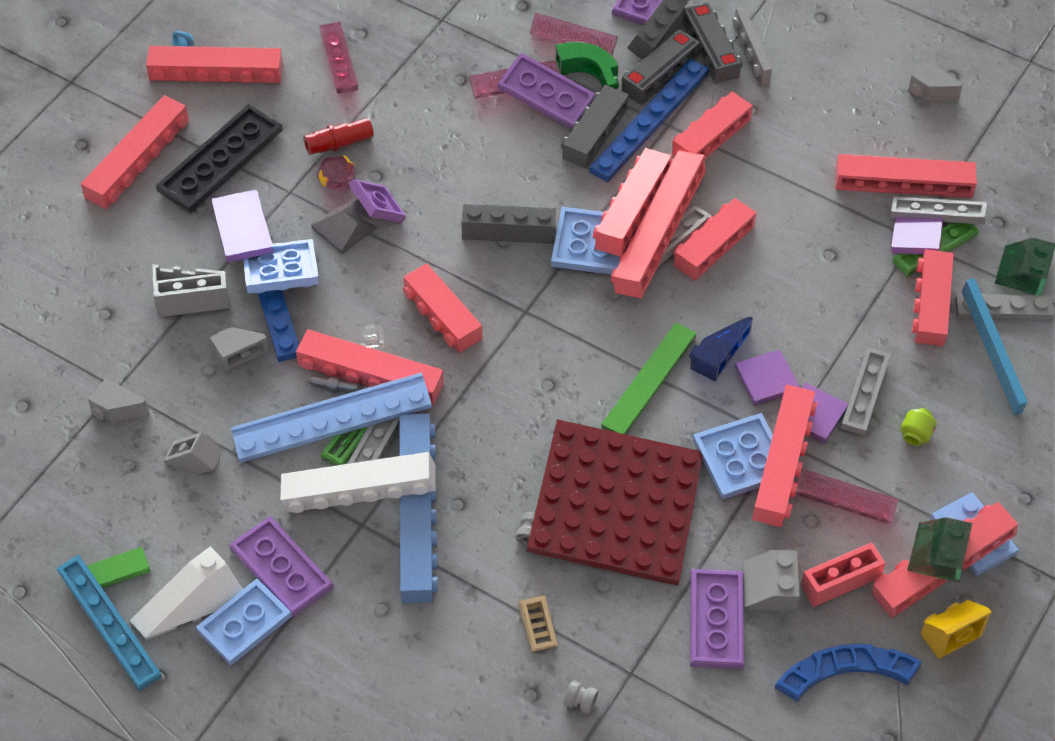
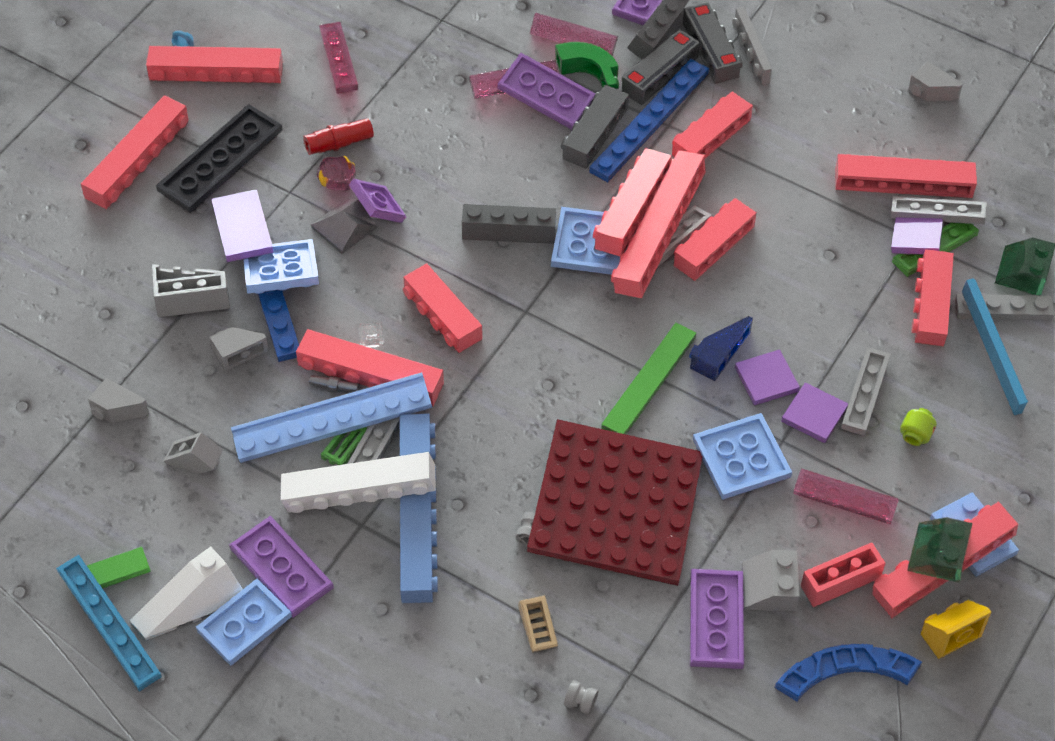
coral brick [752,384,818,528] -> none

